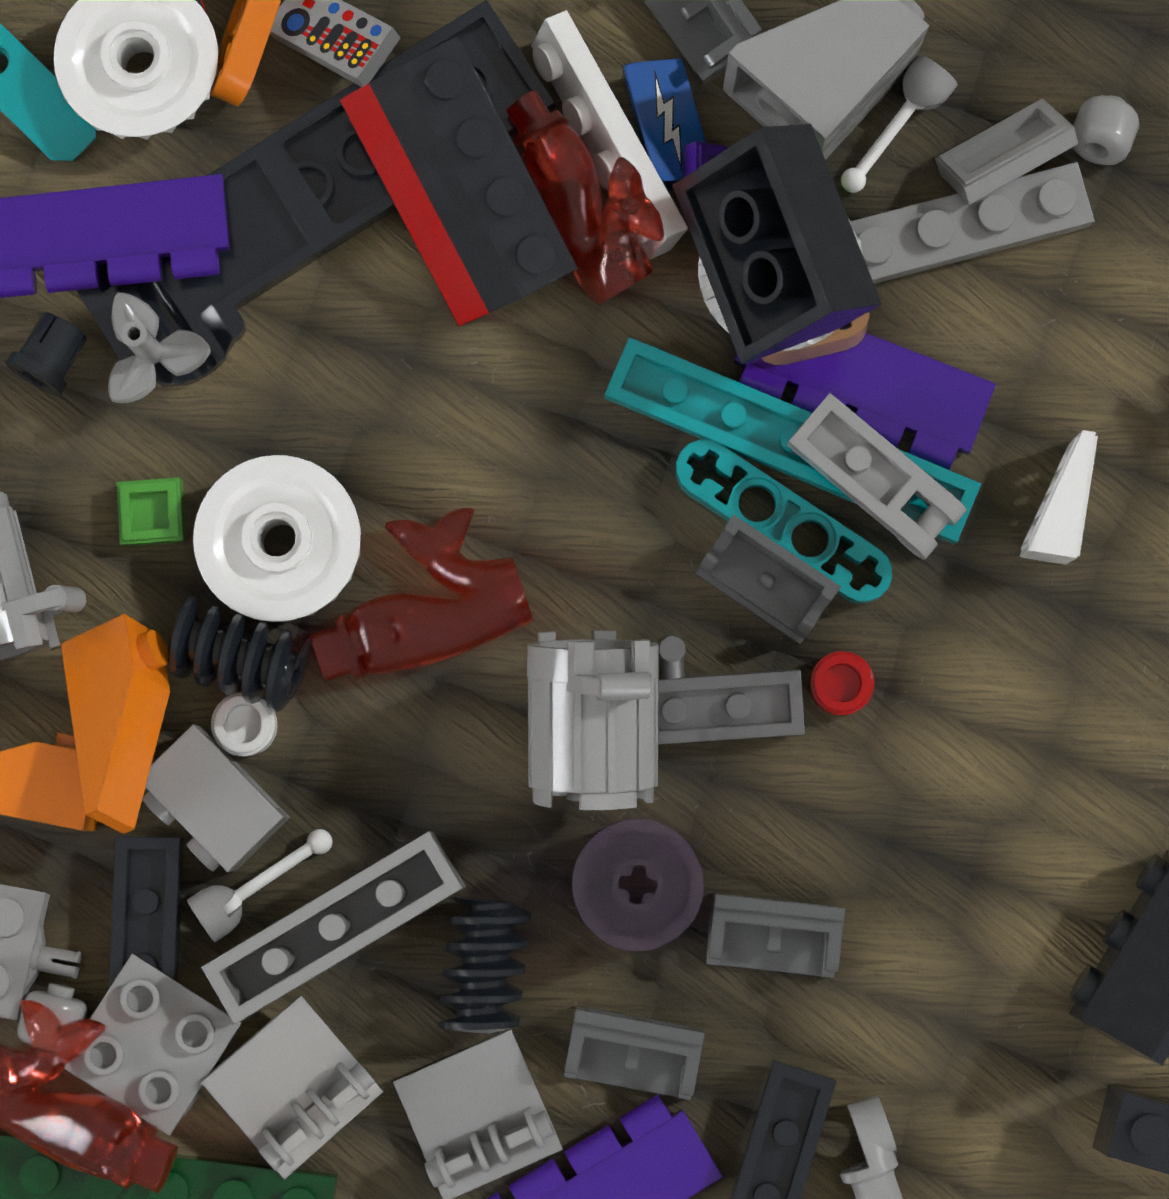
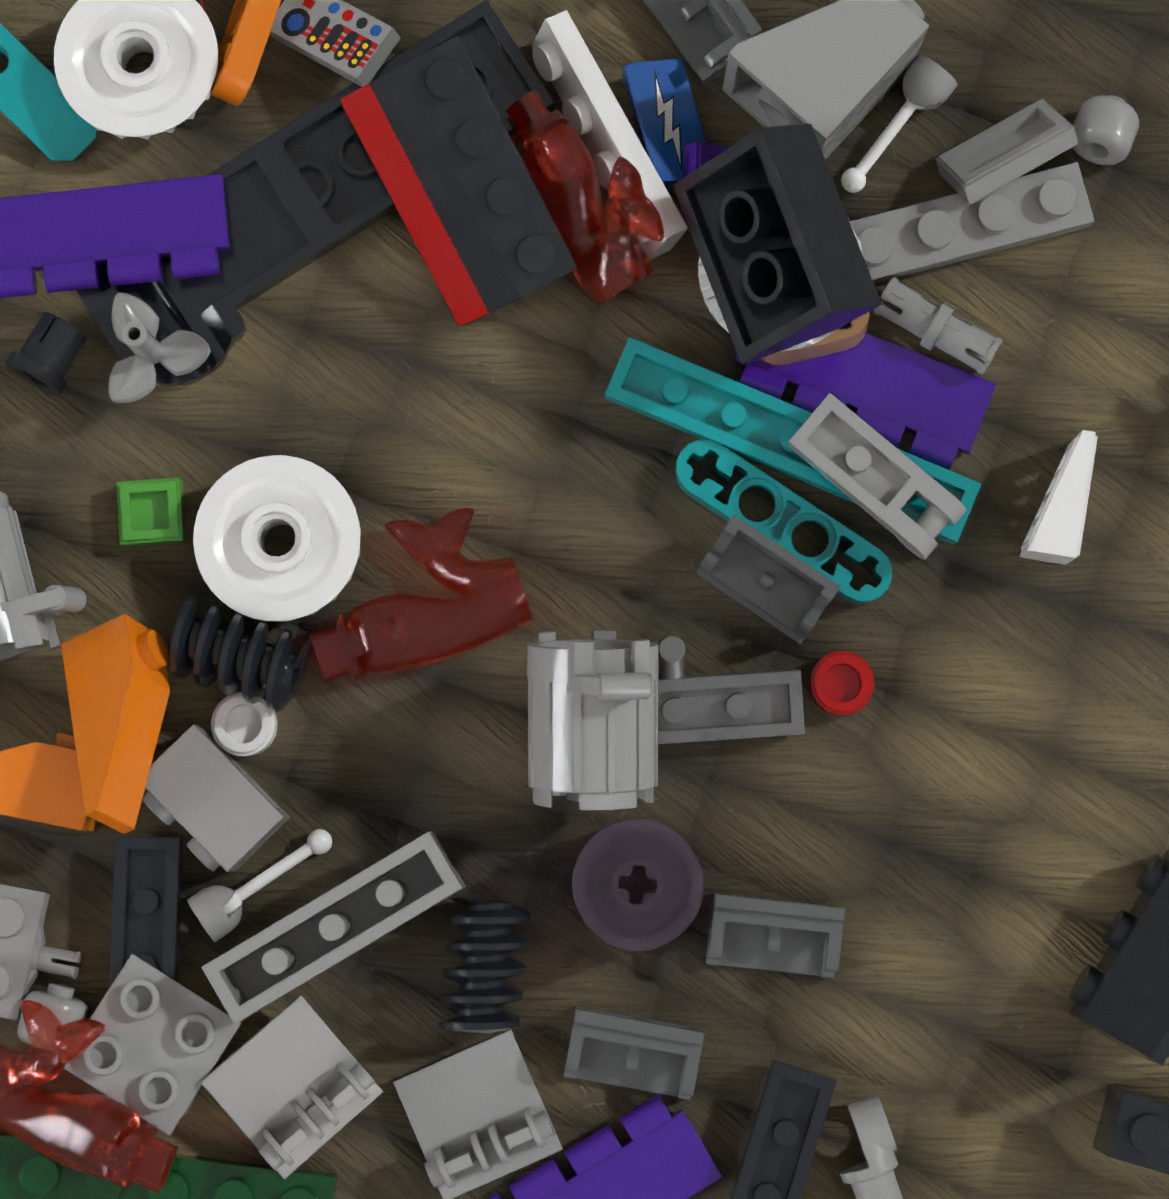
none -> light grey pin [873,277,1003,375]

